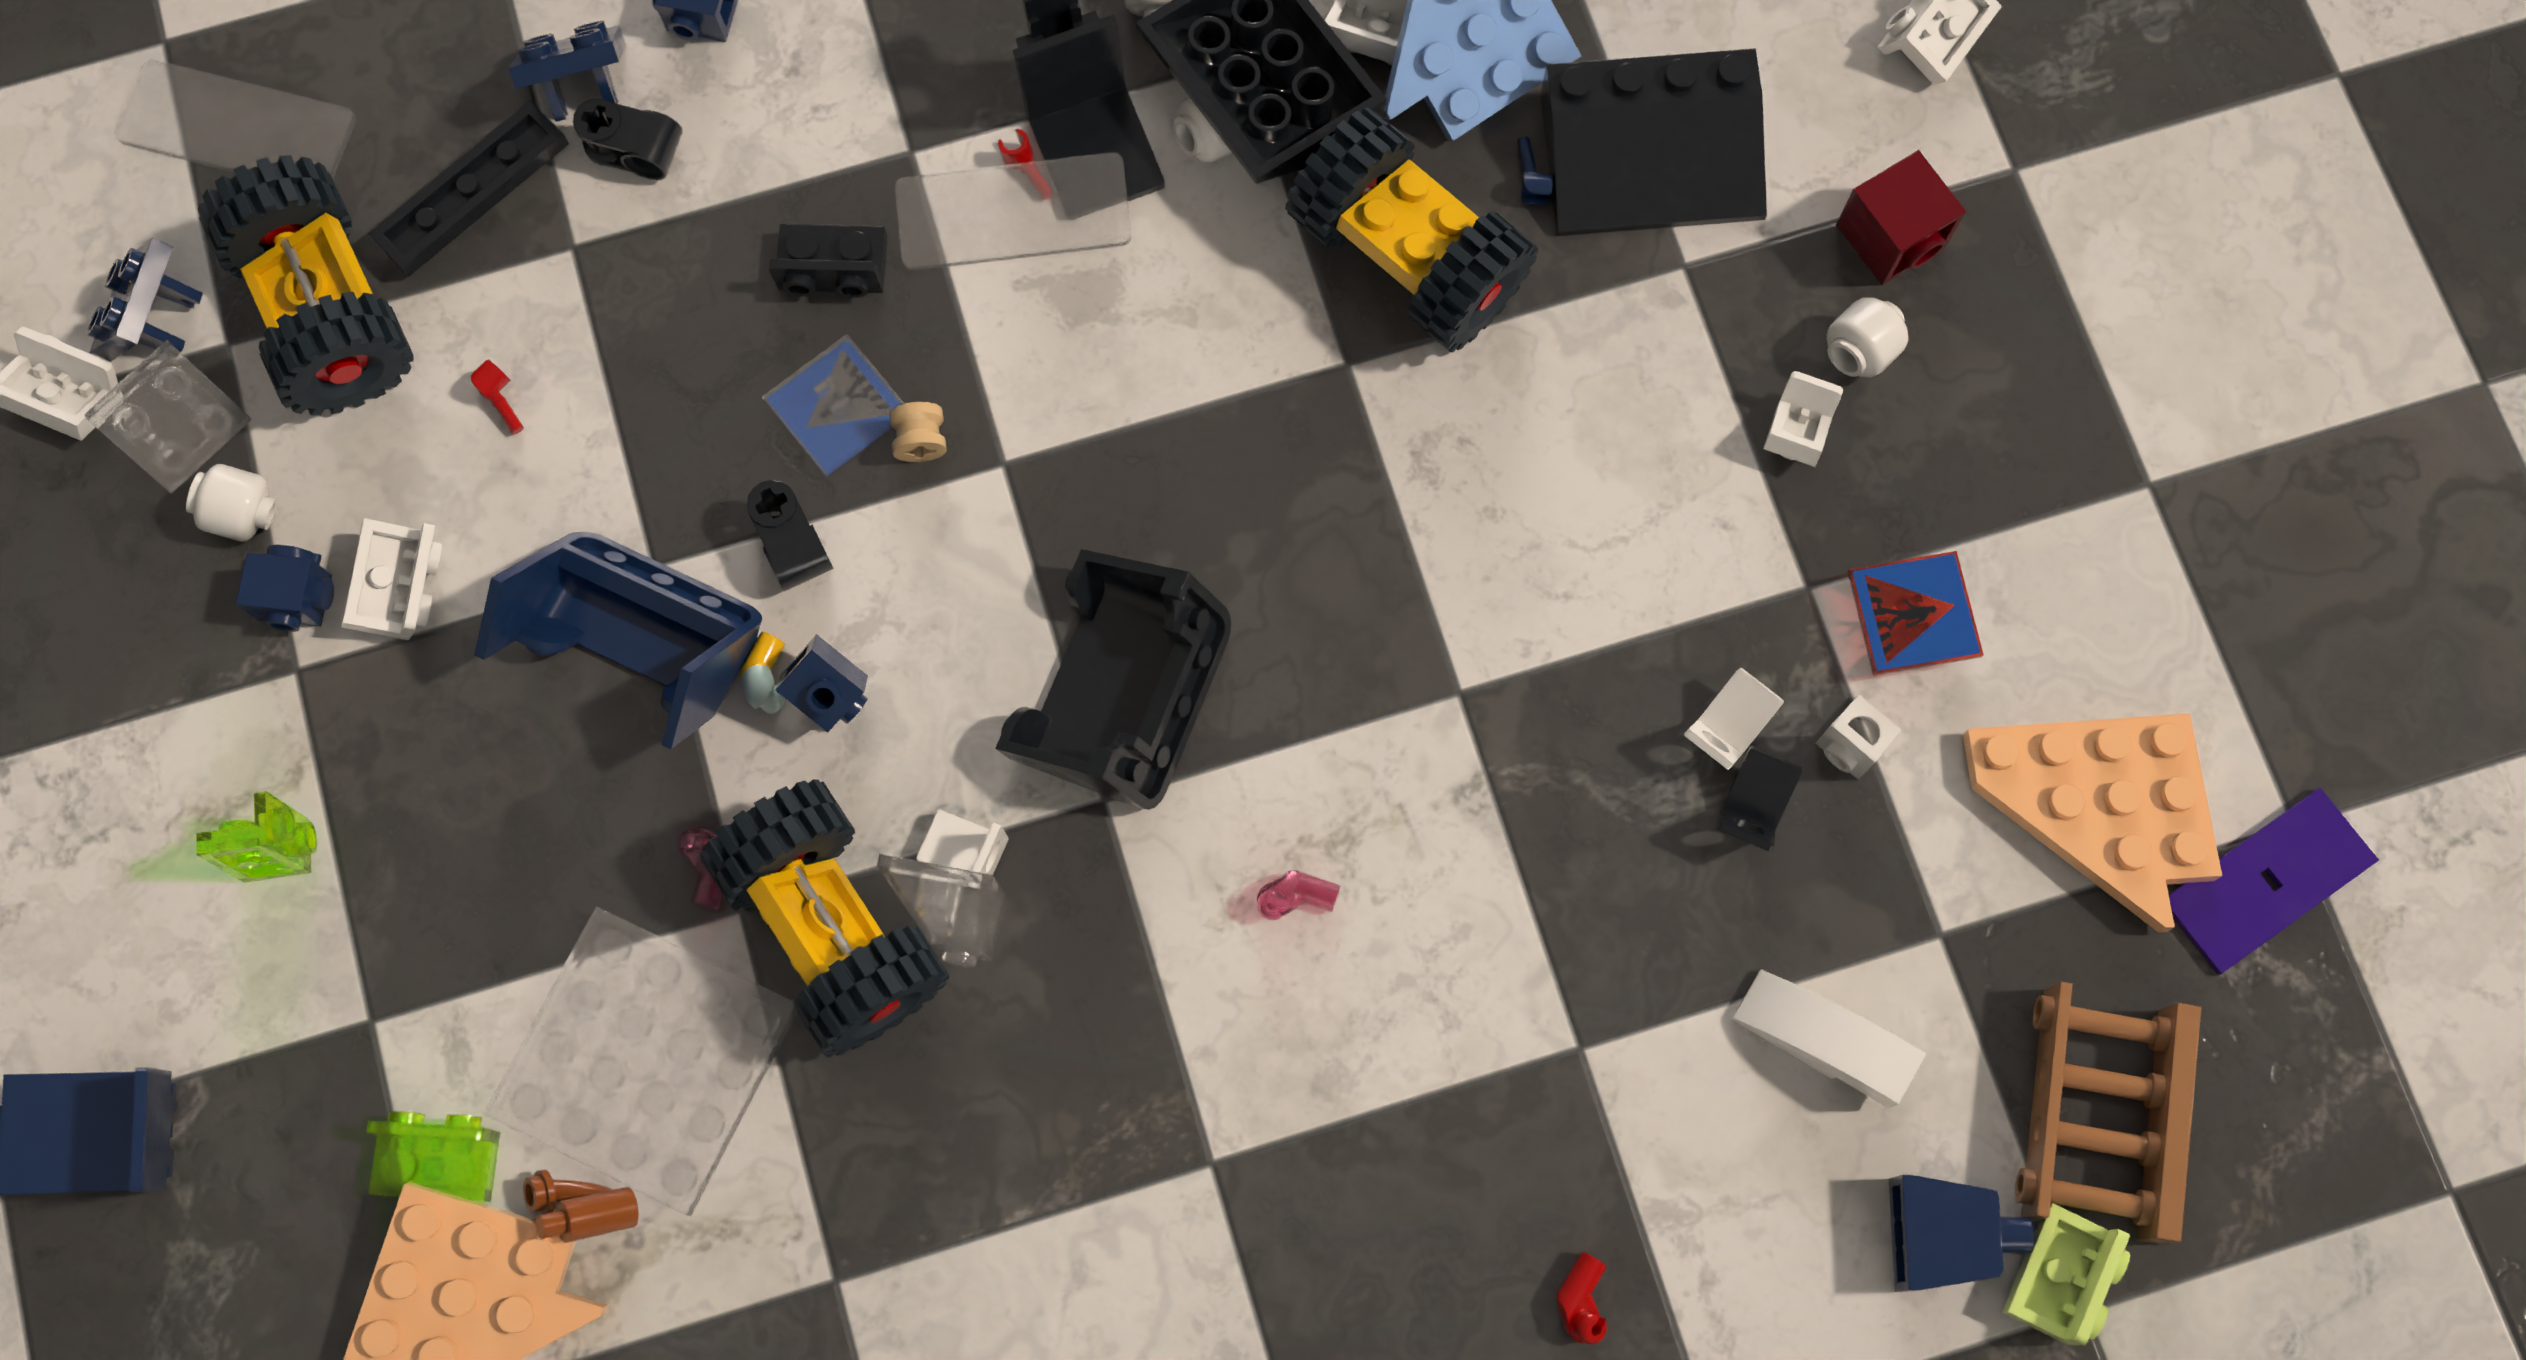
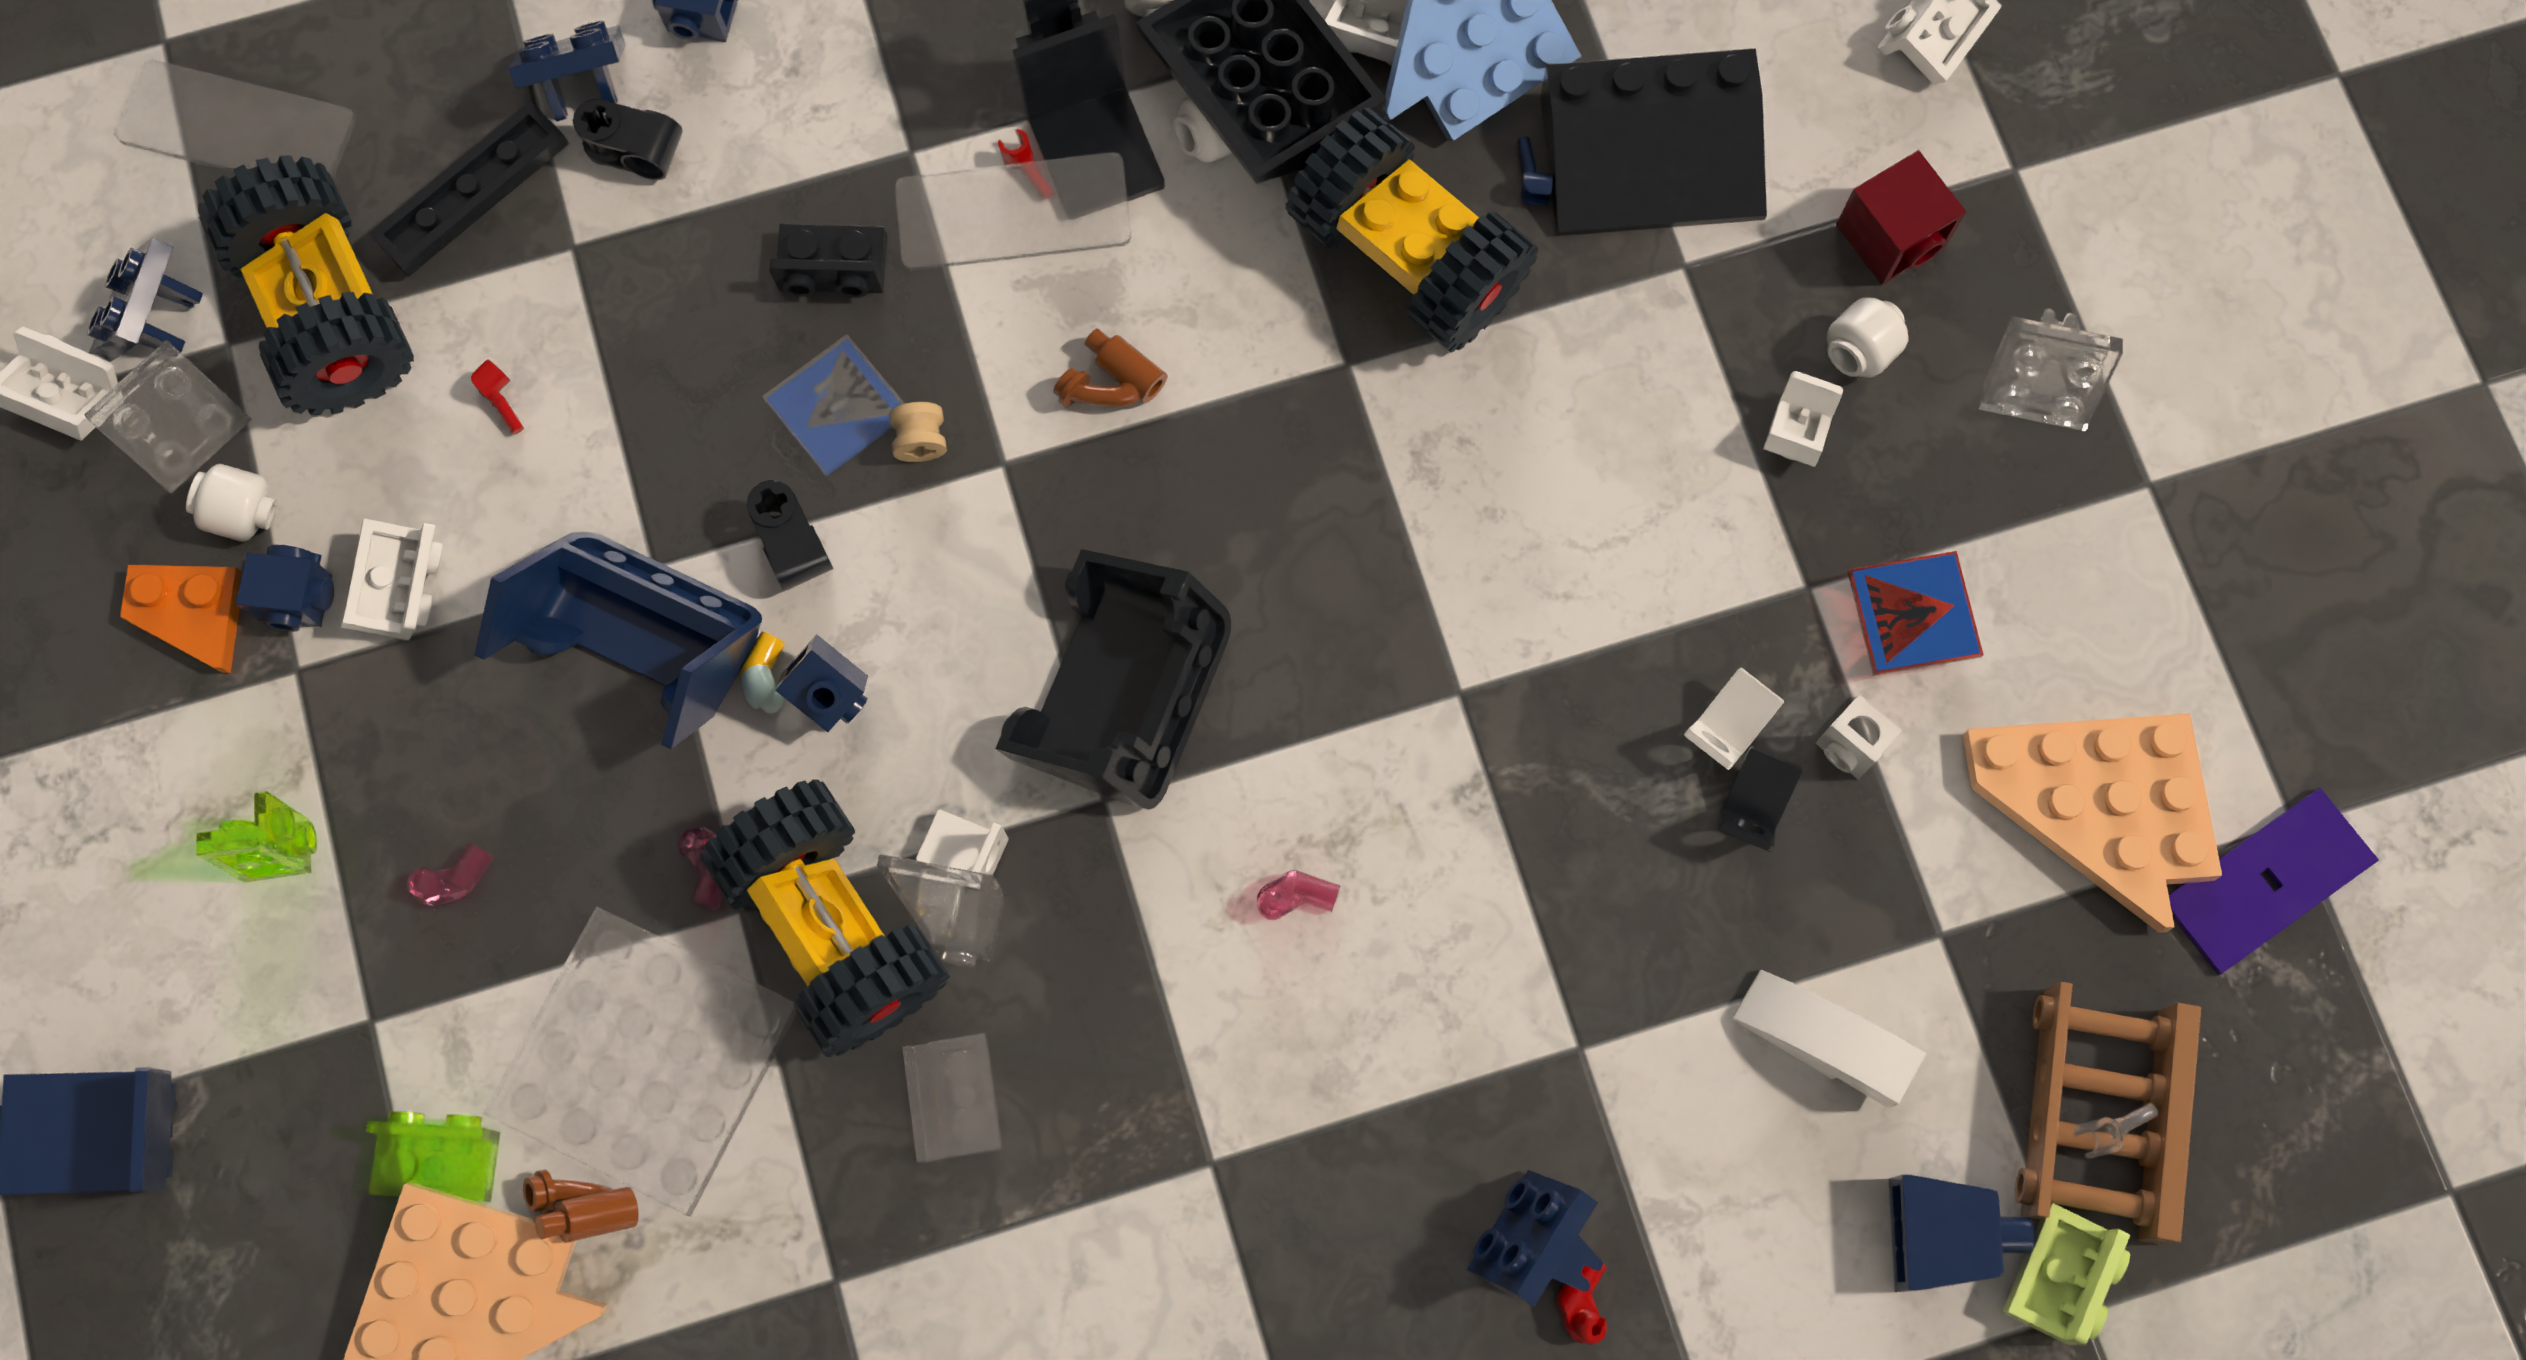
none -> orange wing [120,565,243,674]
none -> clear pink arm [407,843,494,906]
none -> clear plate [902,1033,1003,1164]
none -> dark orange plant [1053,328,1168,407]
none -> dark blue plate [1467,1170,1603,1307]
none -> clear plate [1978,309,2123,431]
none -> clear hand [2074,1103,2158,1159]

